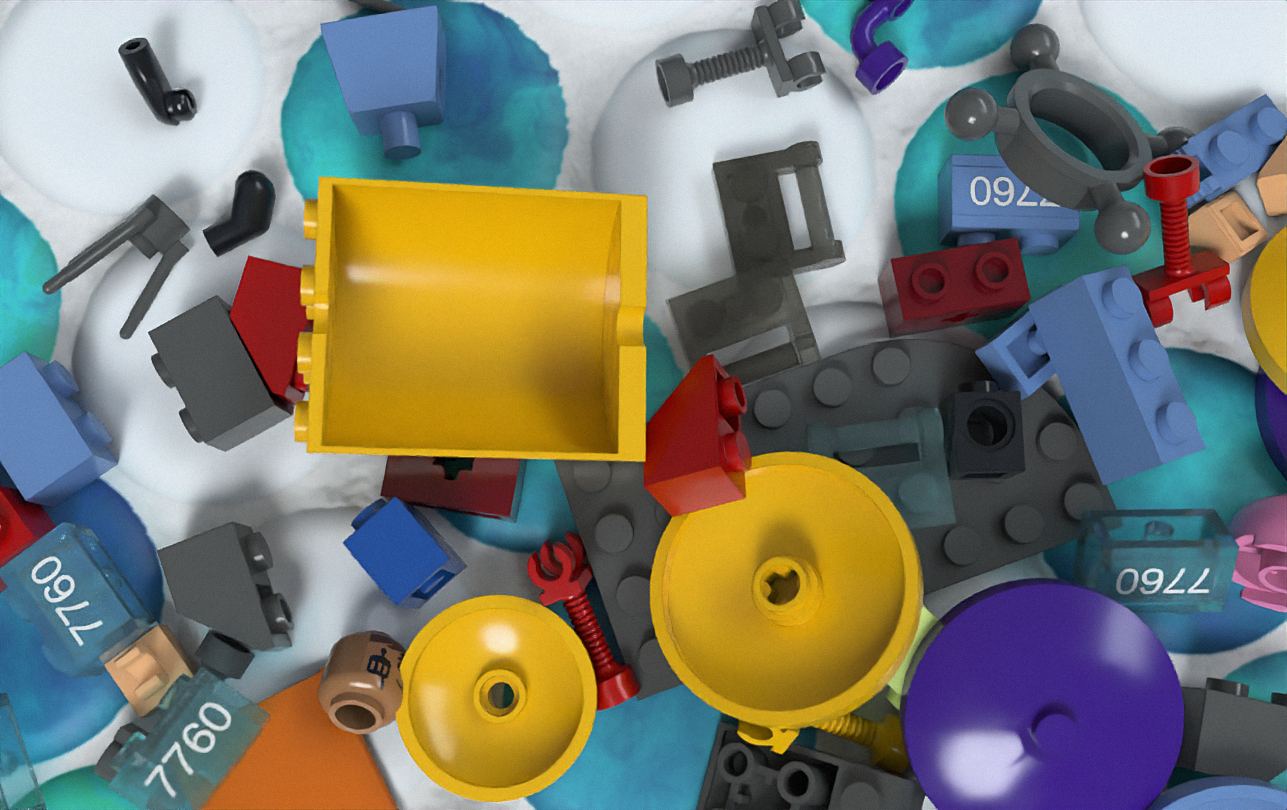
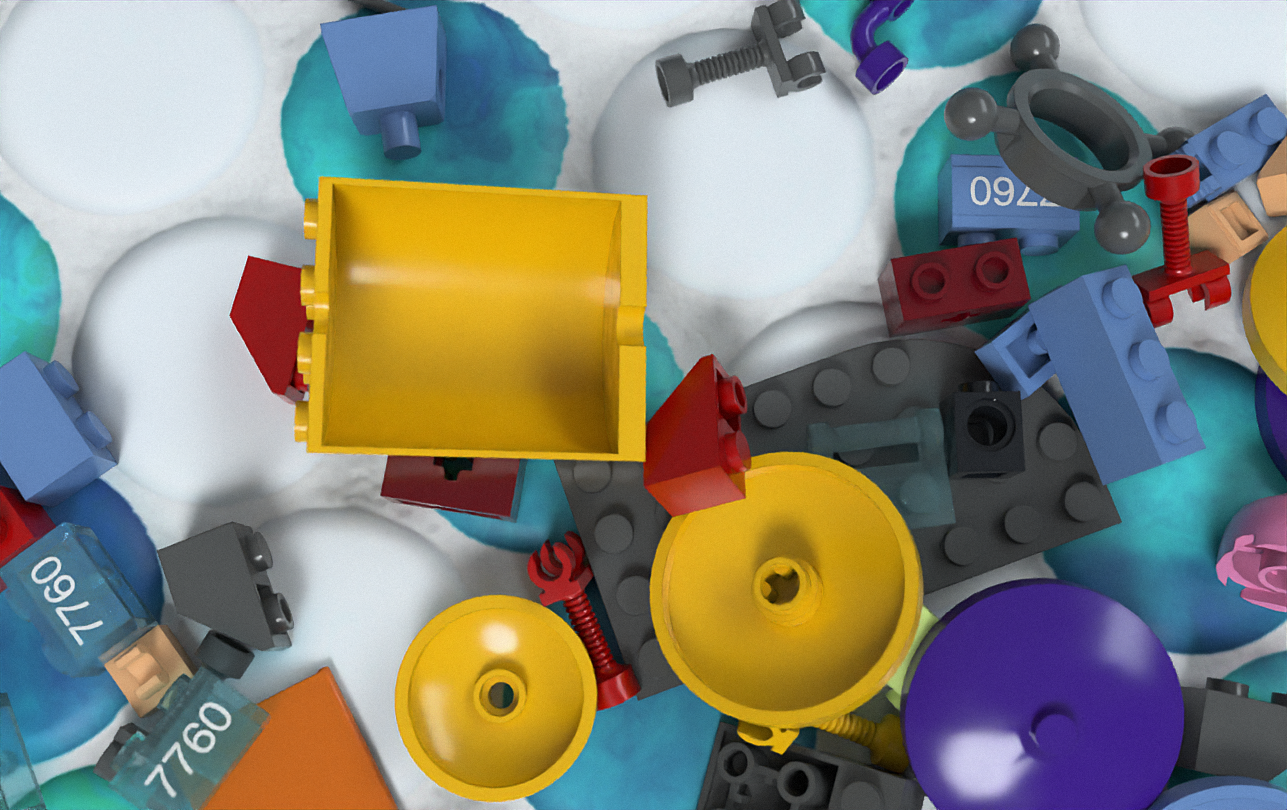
dark grey plant [42,194,190,340] -> none
black arm [118,37,197,126] -> none
dark grey brick [148,295,292,452] -> none
black arm [202,170,276,257] -> none
medium nougat head [317,631,407,734] -> none
blue brick [342,496,467,609] -> none
clear smoke plate [665,257,821,385] -> none
clear smoke plate [711,141,846,286] -> none
clear light blue brick [1072,509,1239,614] -> none

